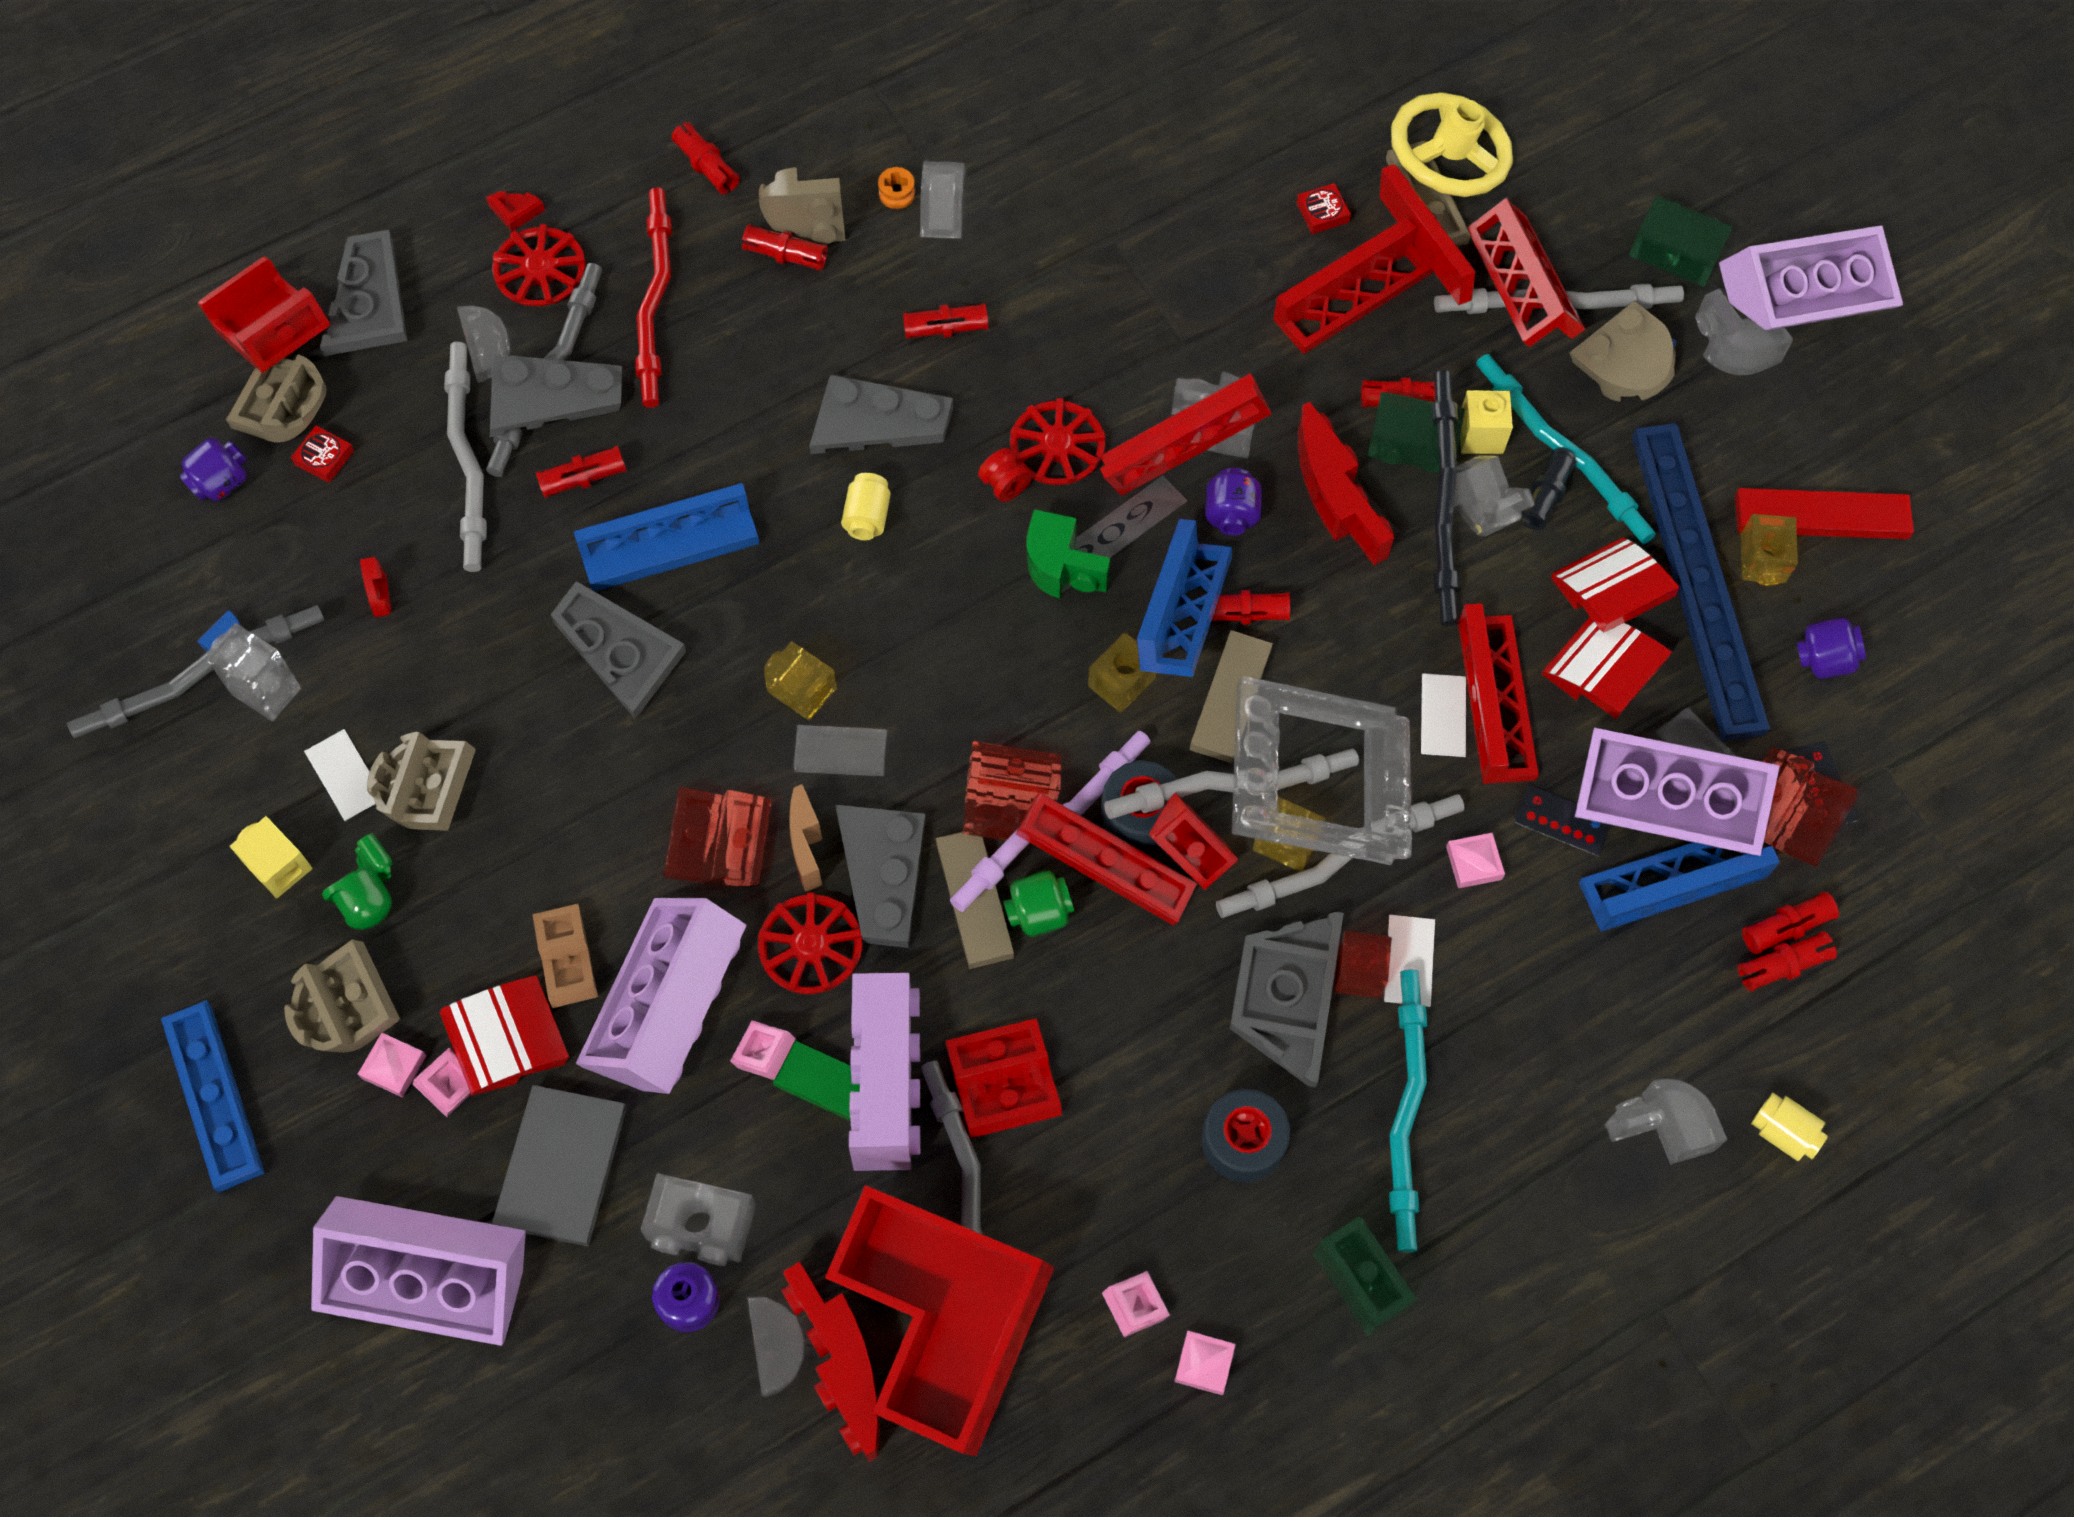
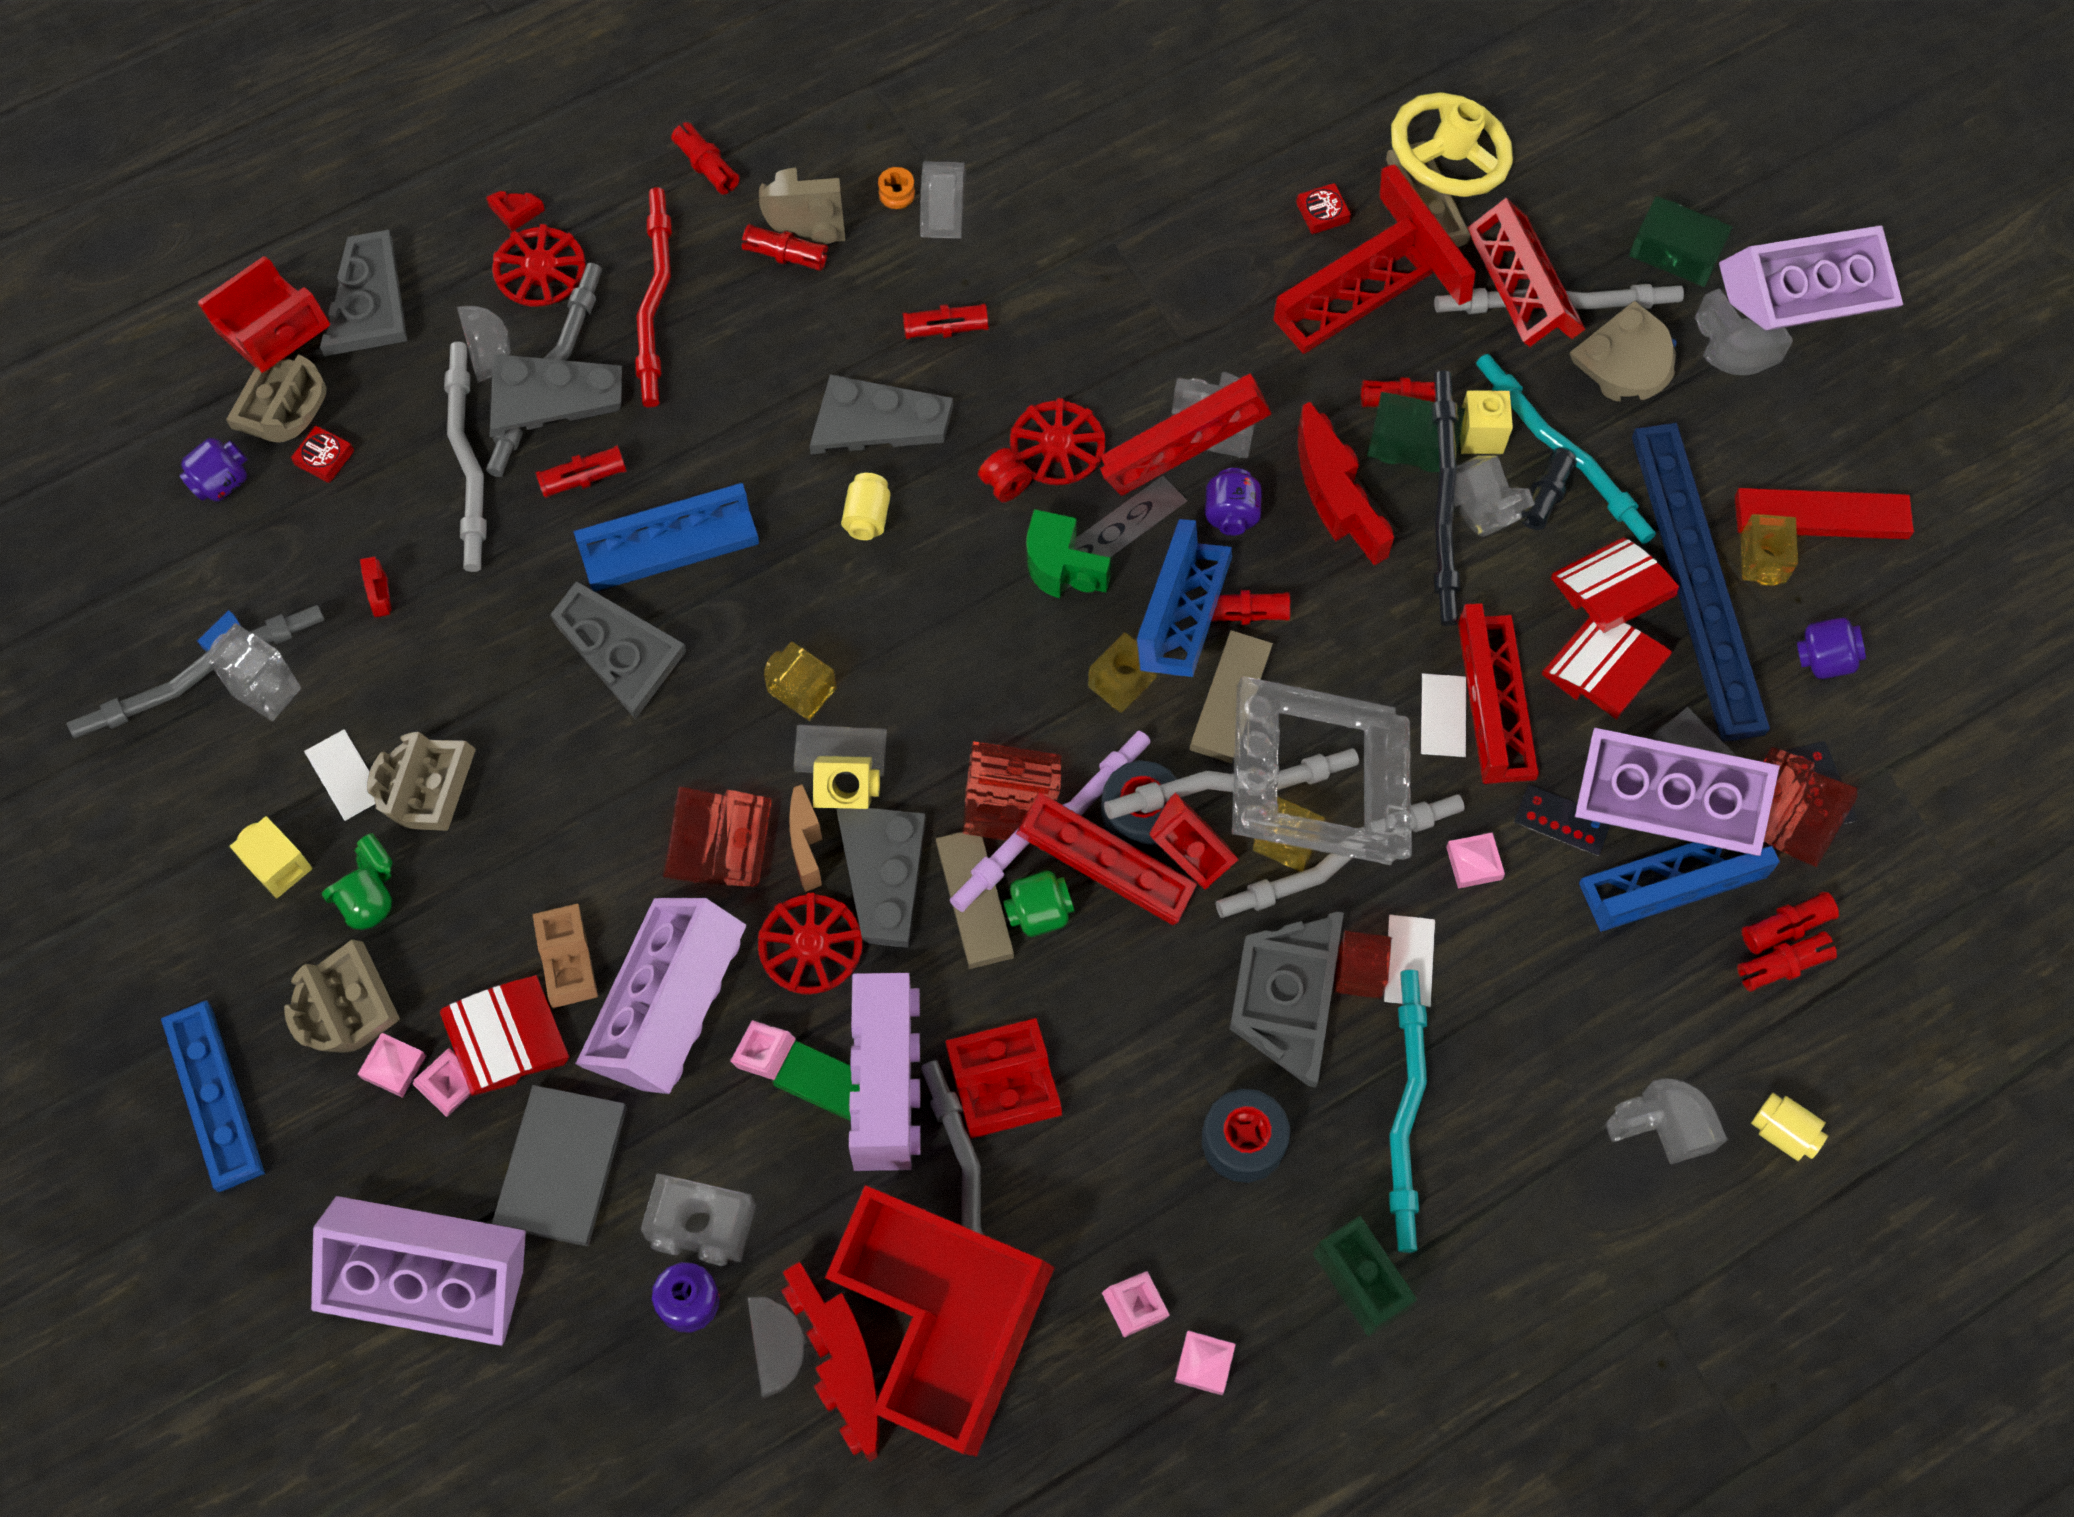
none -> light yellow brick [813,756,880,809]

